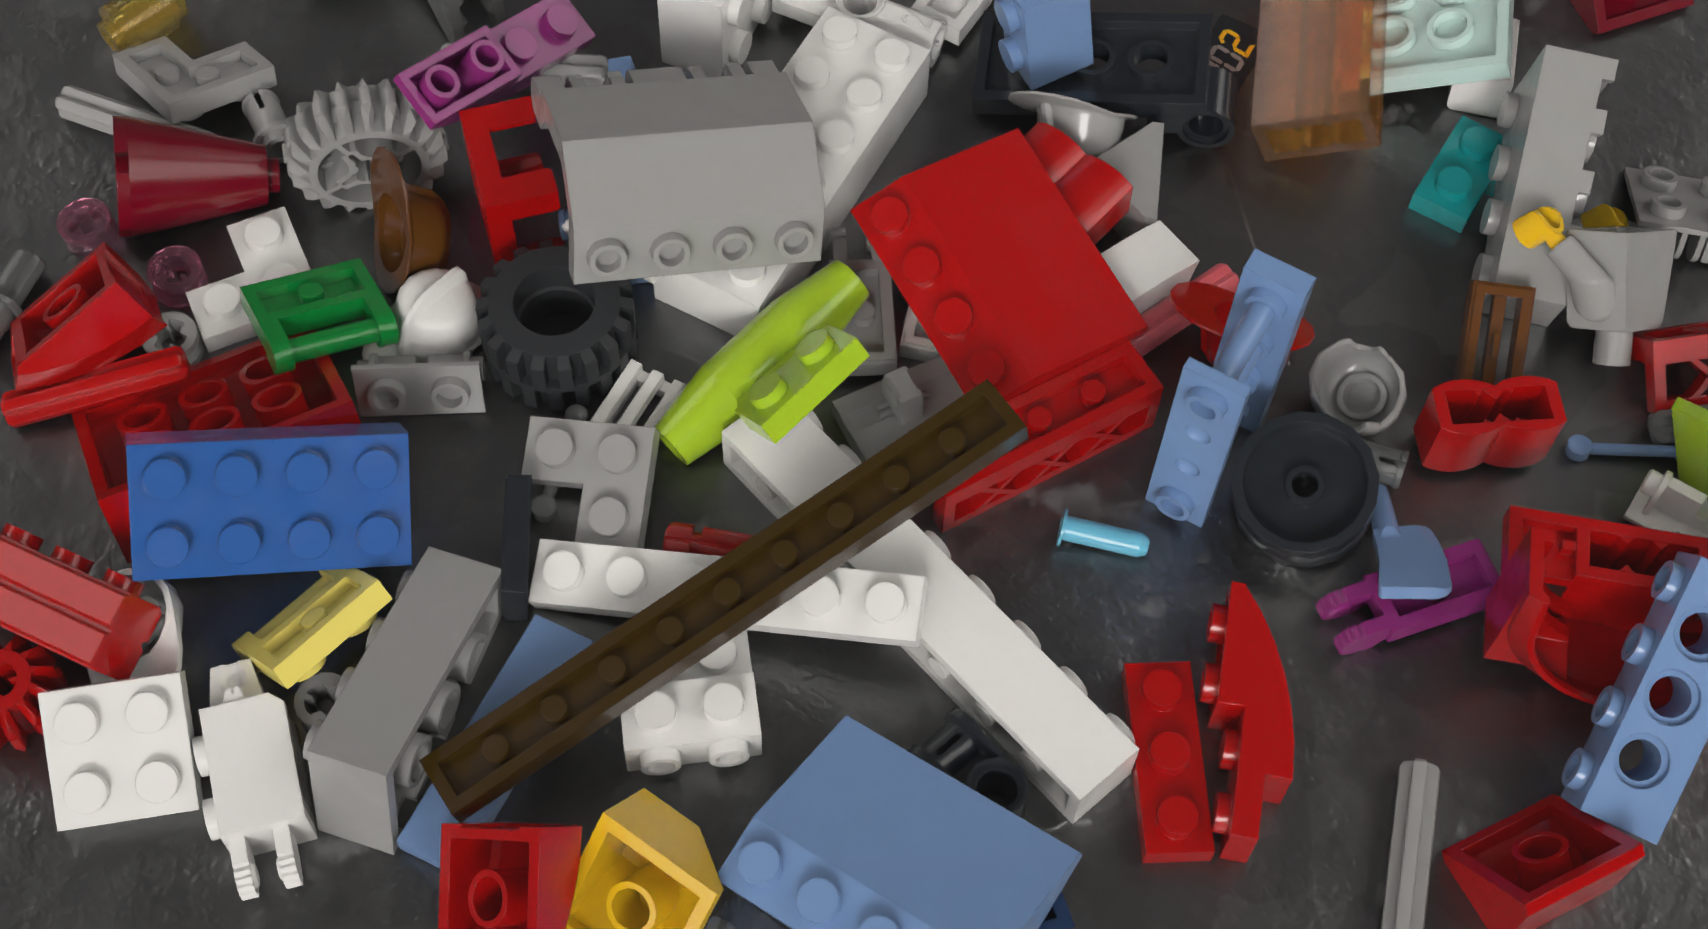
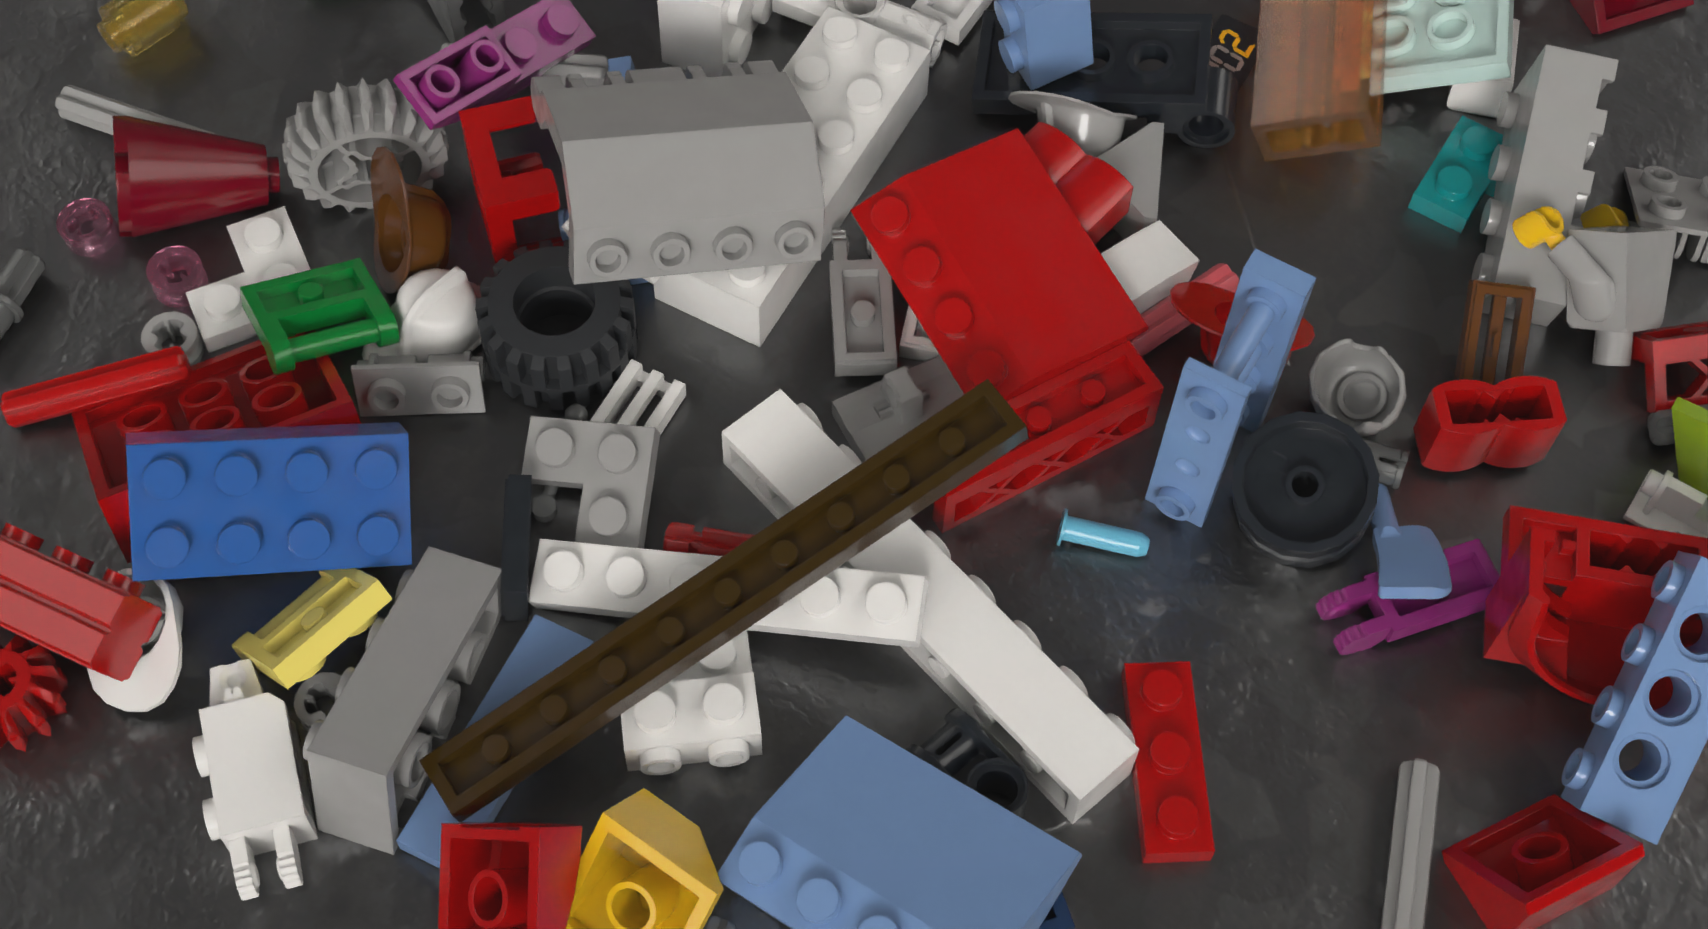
red slope [10,242,167,391] -> none
white plate [38,670,203,832] -> none
light grey plate [112,36,277,125] -> none
light grey pin [241,89,286,163] -> none
lime plate [654,260,870,465] -> none
red slope [1198,581,1295,863] -> none
medium blue hinge [1565,434,1677,462] -> none

